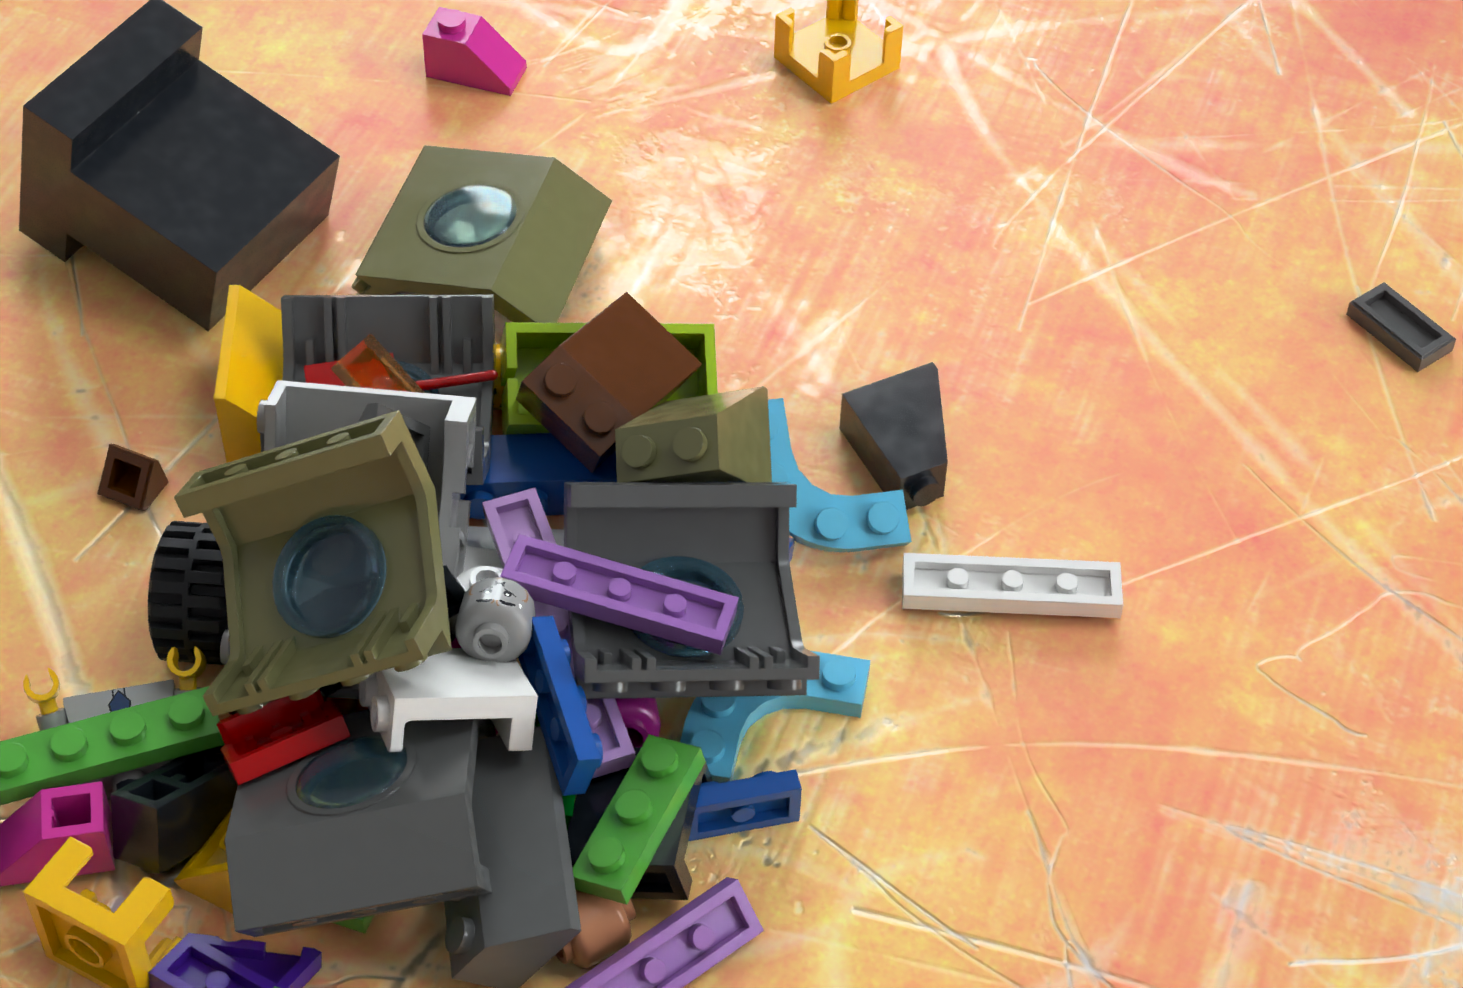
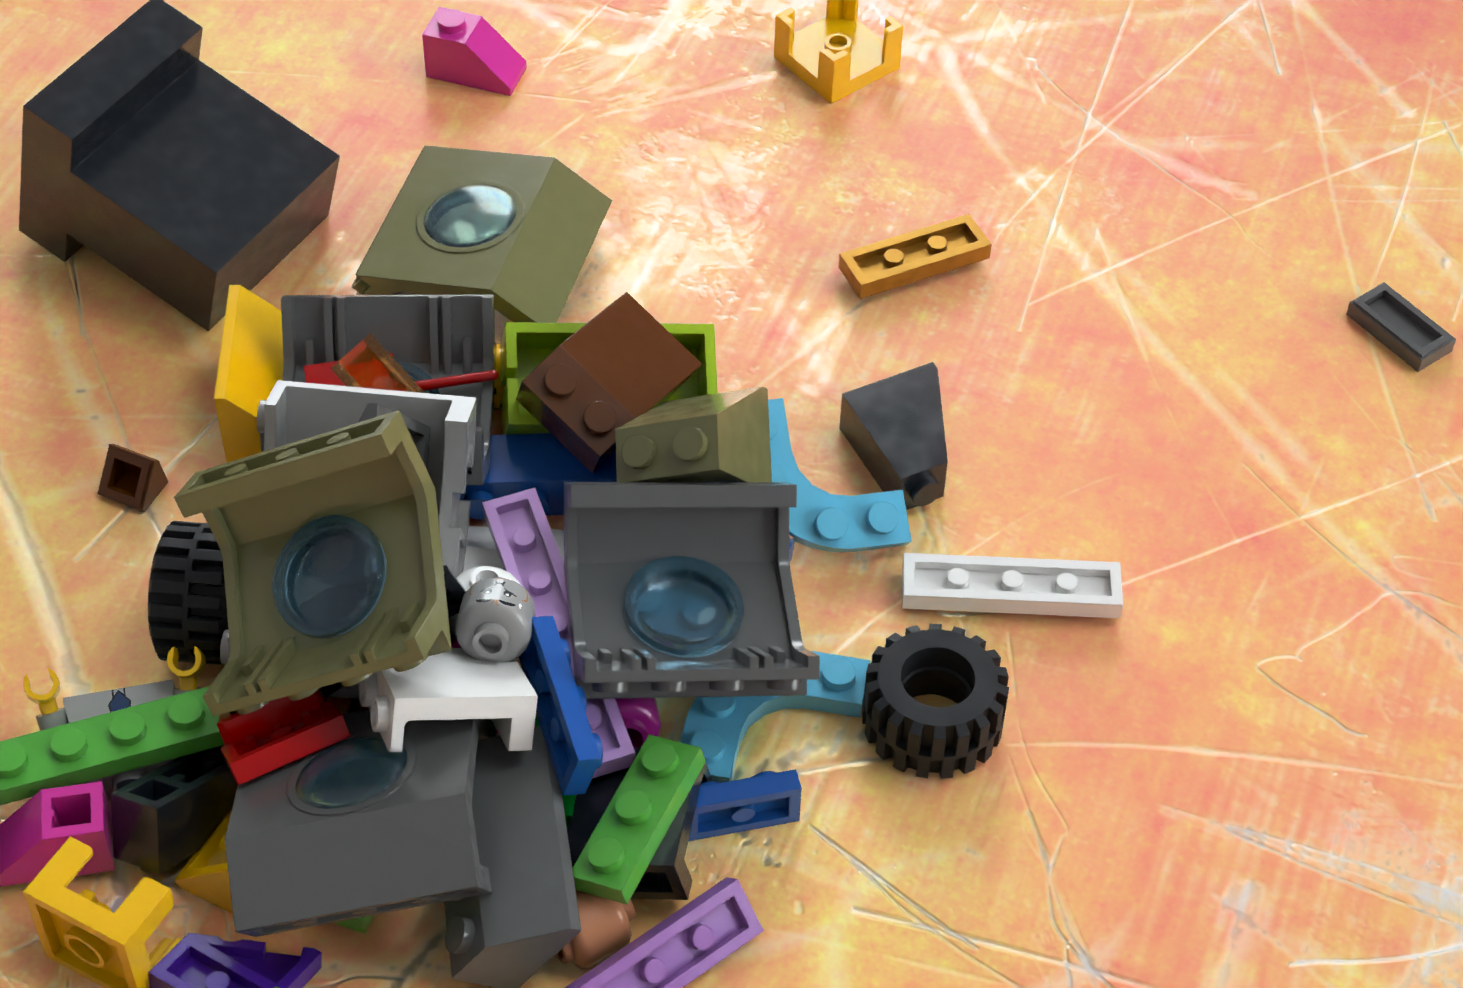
medium lavender plate [500,534,739,655] -> none
none -> pearl gold plate [838,214,992,299]
none -> black tyre [862,624,1009,779]

